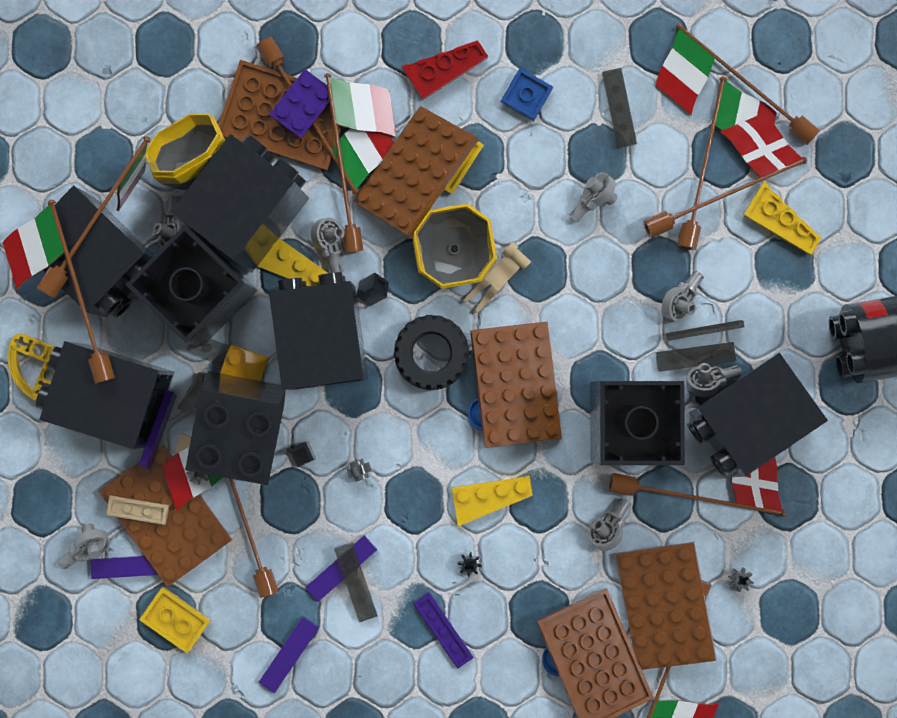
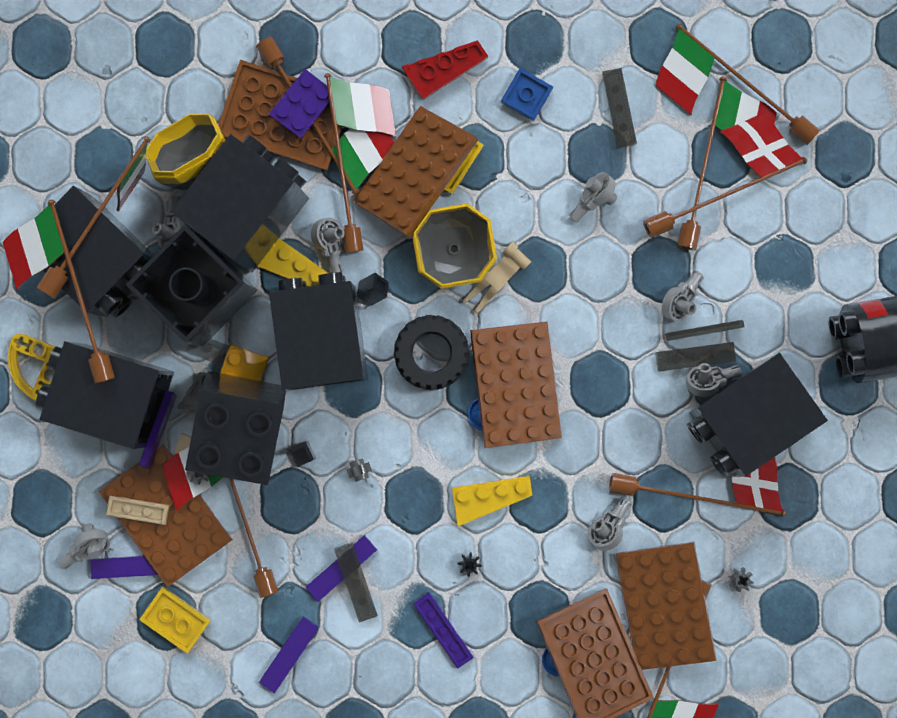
black brick [590,381,685,465] -> none
yellow wing [743,181,821,256] -> none

